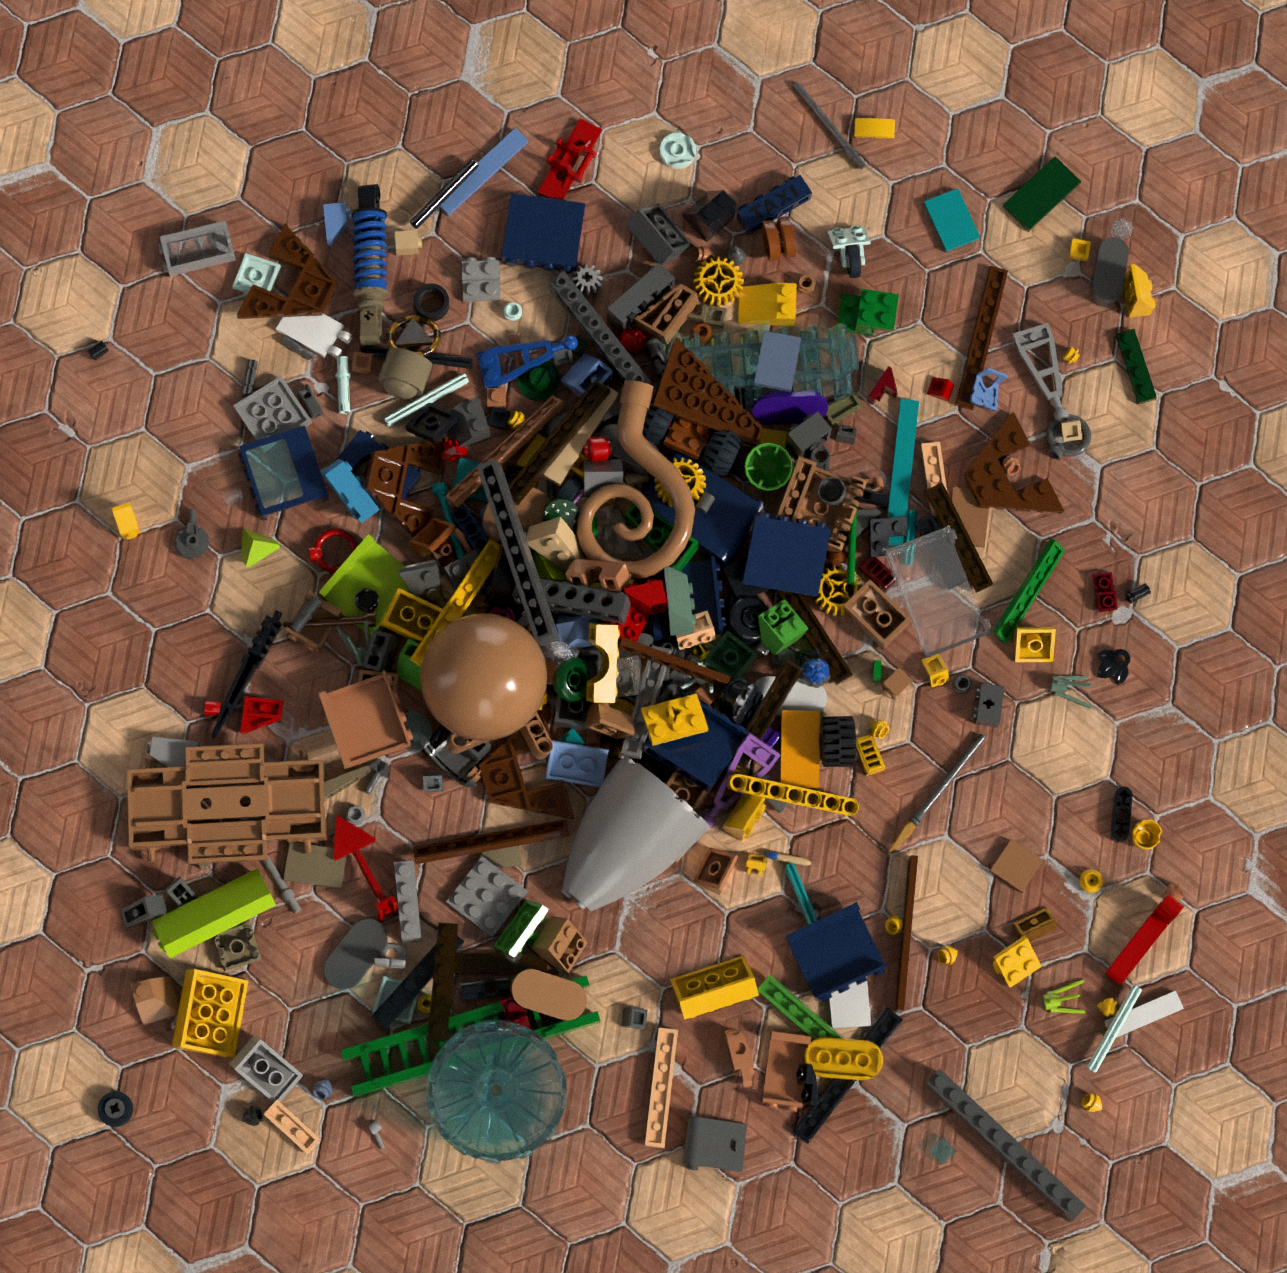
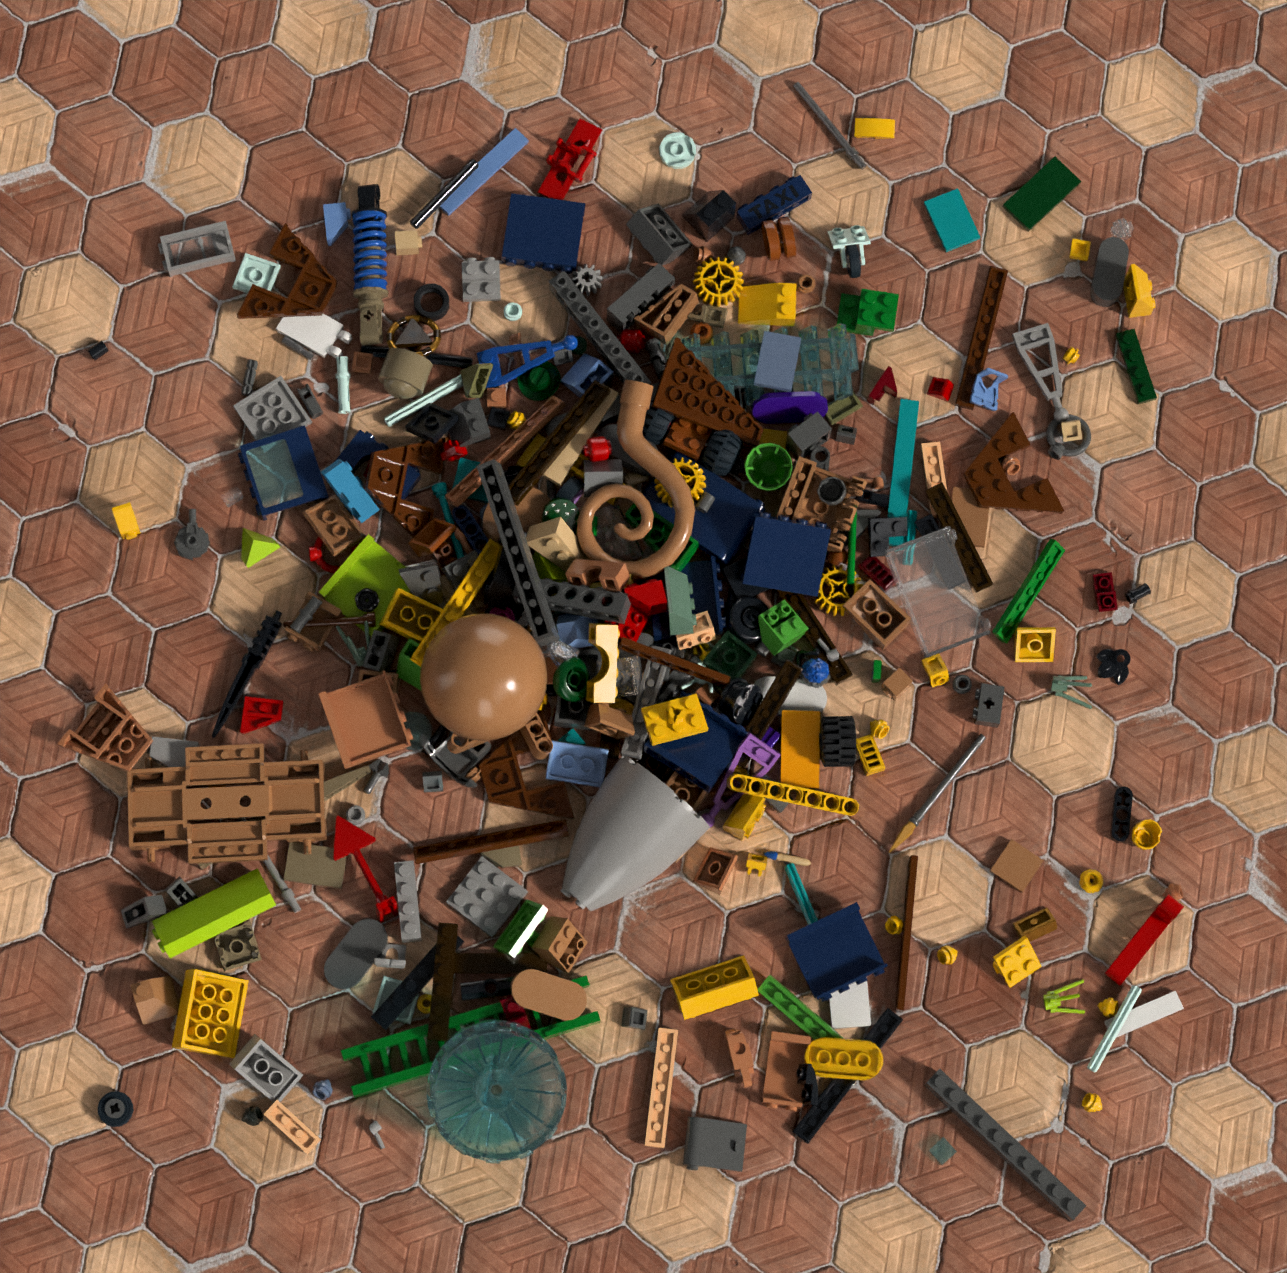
red hose [204,700,221,716] -> none
none -> nougat wedge [58,683,153,772]
none -> medium nougat tile [303,494,366,556]
none -> olive slope [460,363,493,398]
none -> light grey hand [817,638,839,662]

